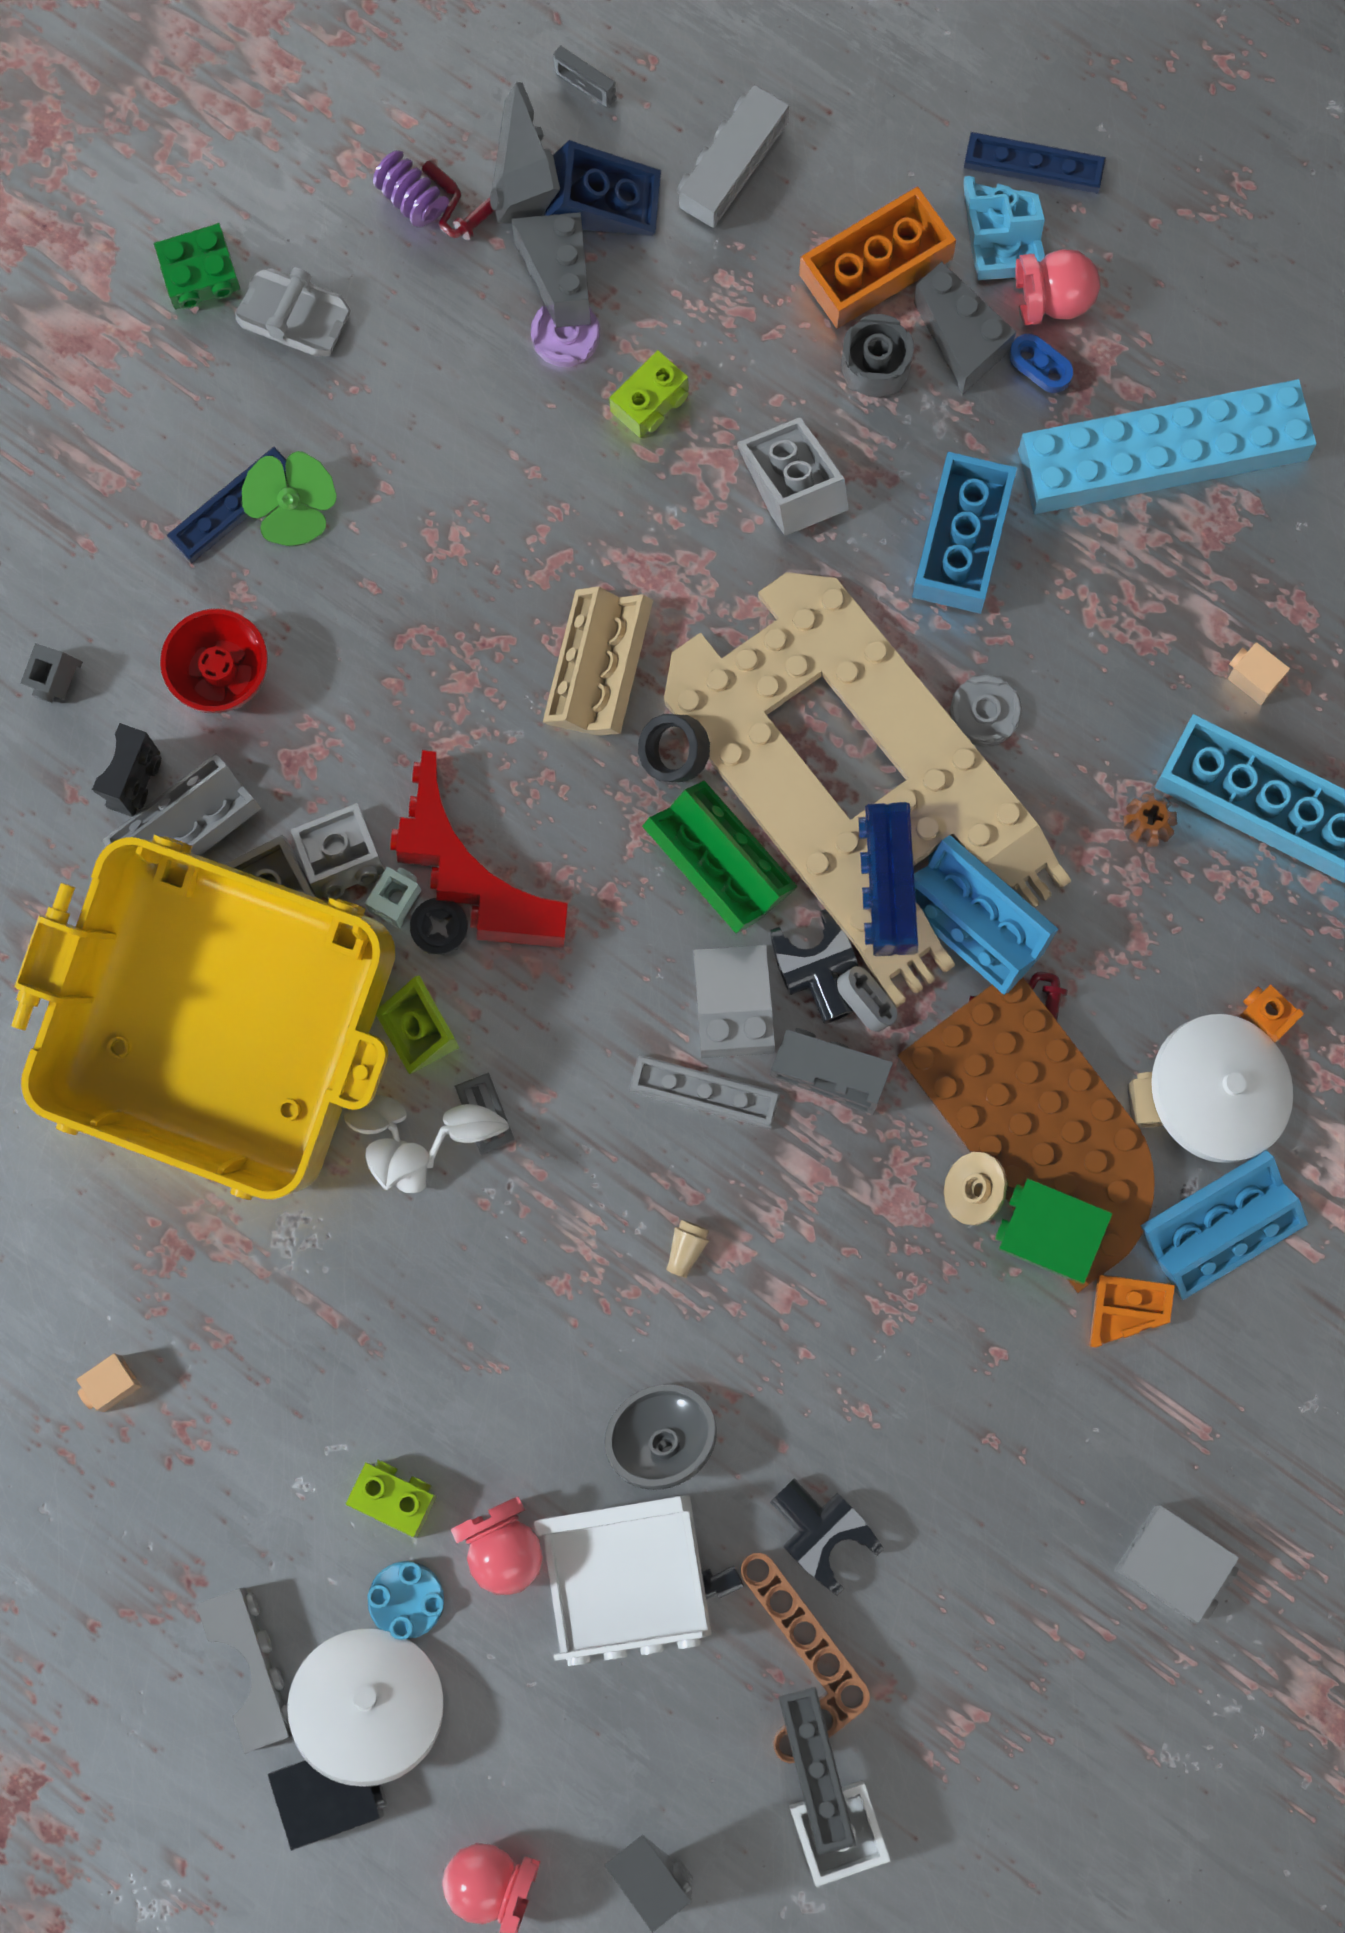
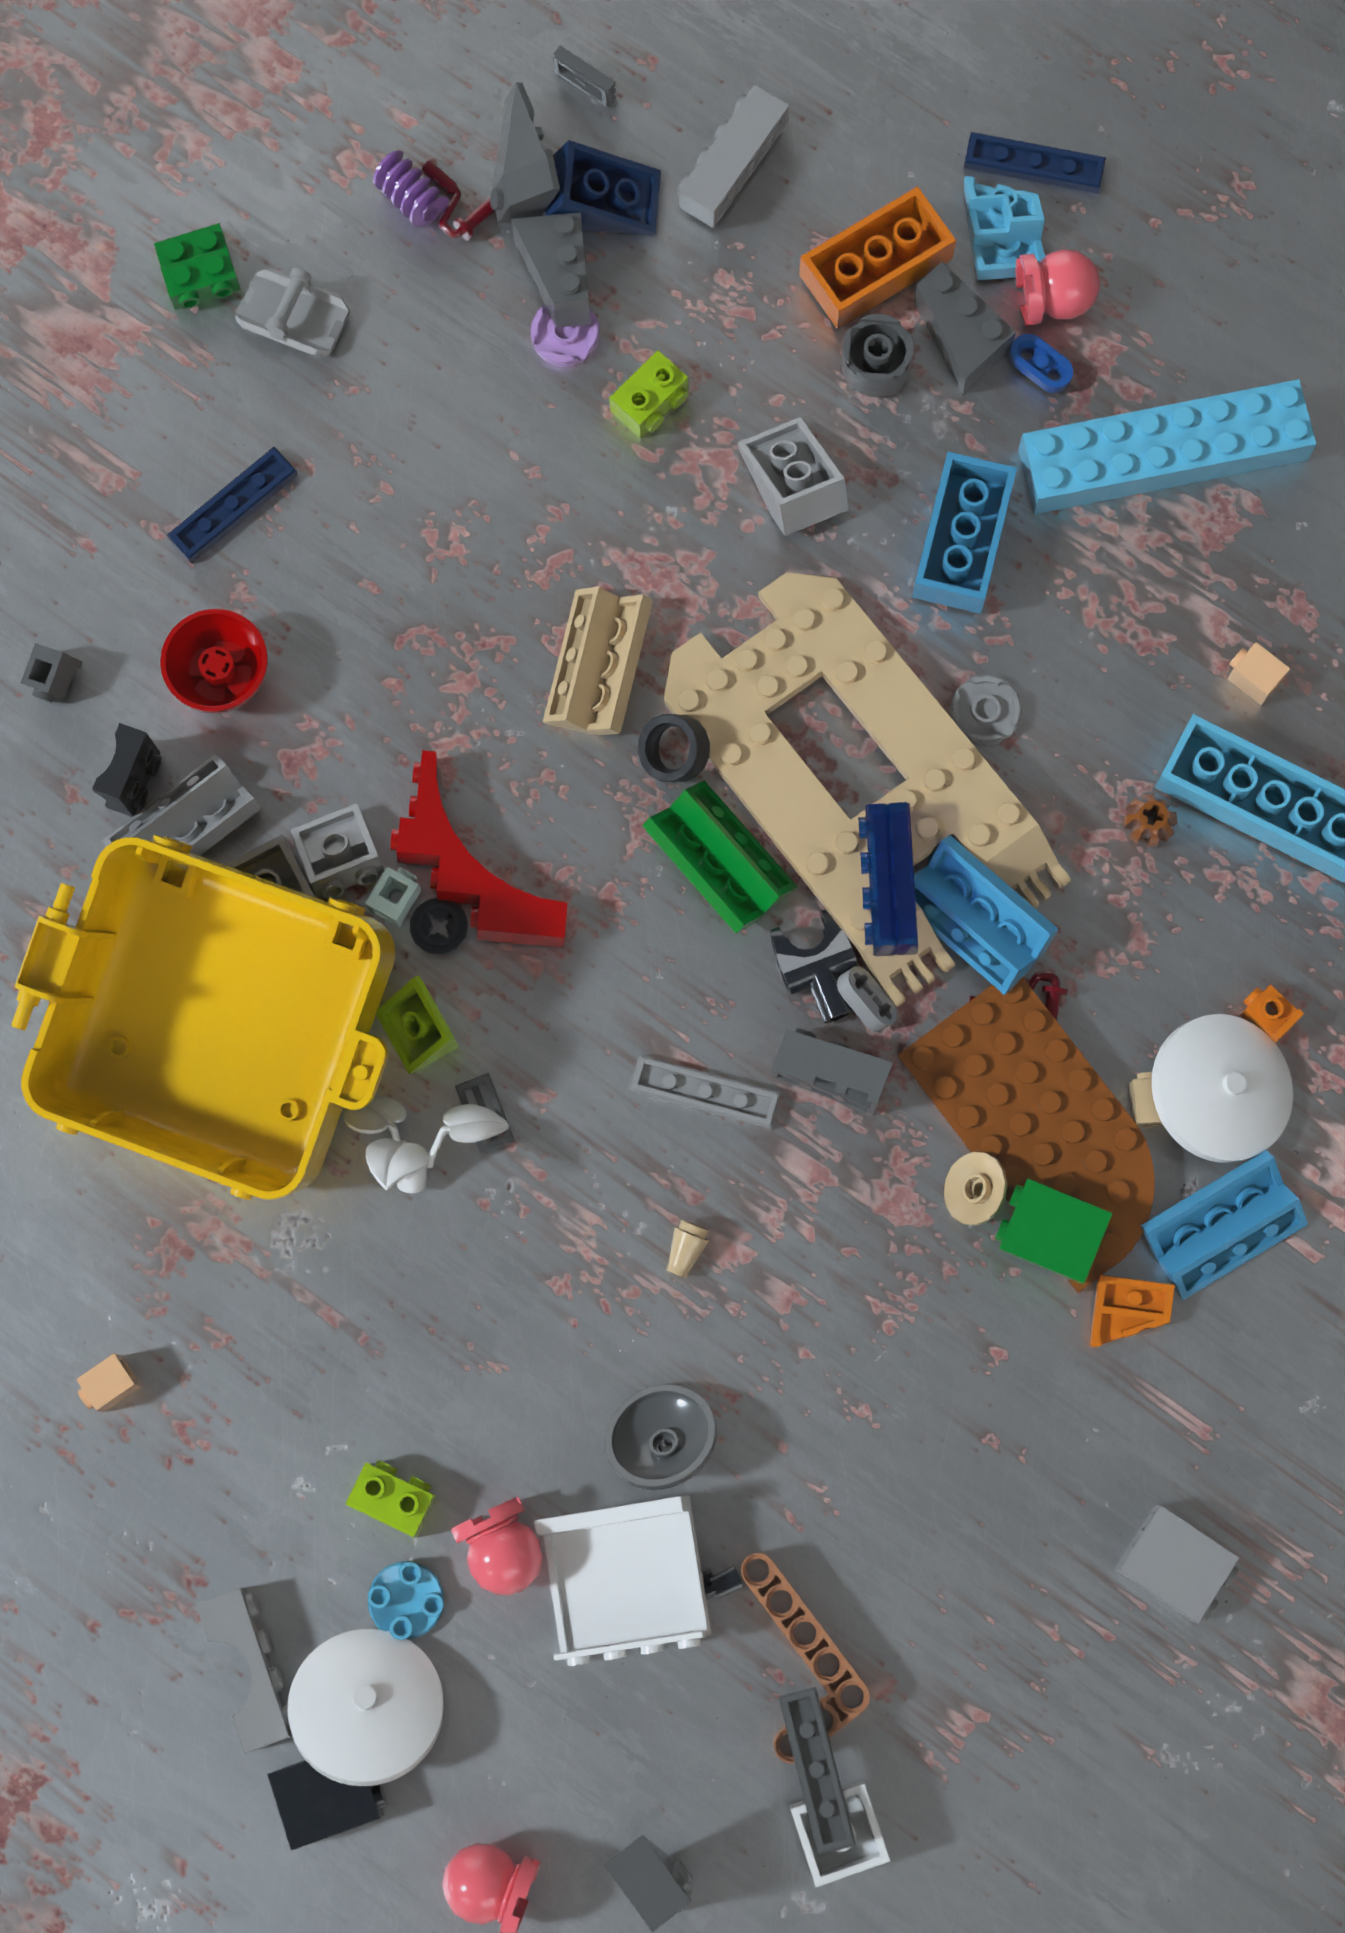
bright green piece [242,451,337,546] -> none
light grey slope [694,945,775,1058] -> none
black connector [770,1478,884,1596] -> none

